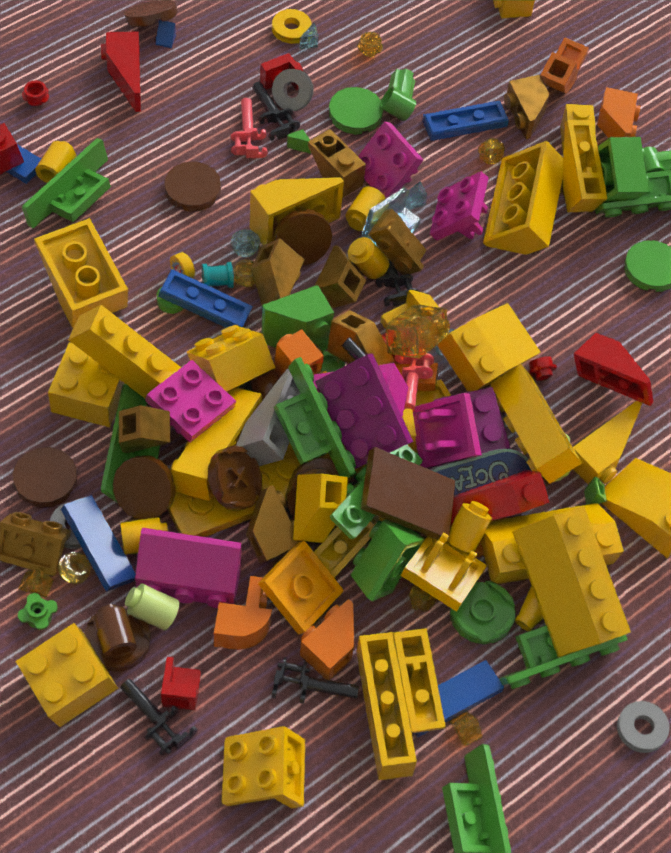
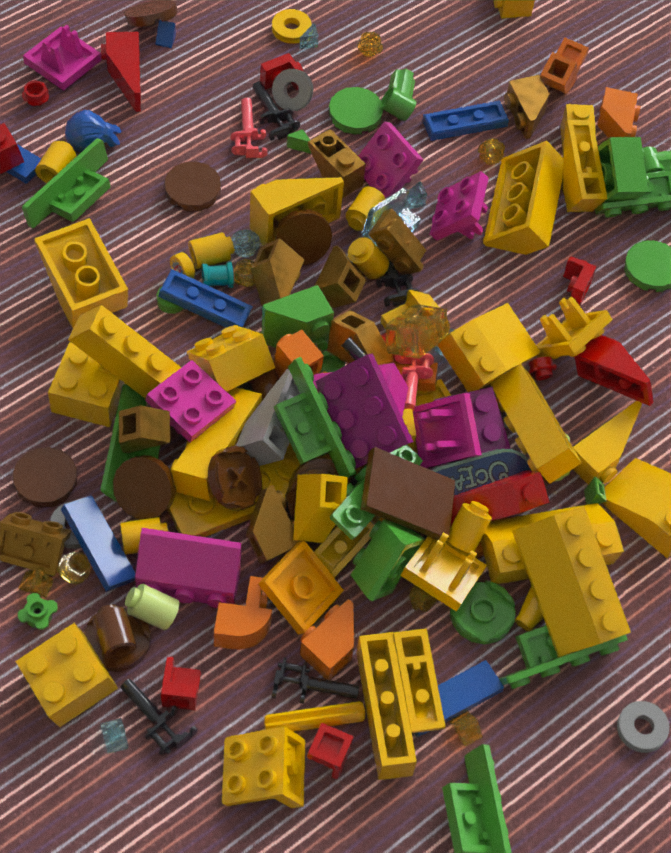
none -> dark pink plate [23,25,101,91]
none -> blue piece [65,110,122,152]
none -> clear light blue piece [100,718,129,754]
none -> yellow brick [188,232,234,269]
none -> yellow axle [264,701,365,732]
none -> red panel [307,723,354,780]
none -> yellow plate [536,297,613,359]
none -> red bracket [563,256,597,306]

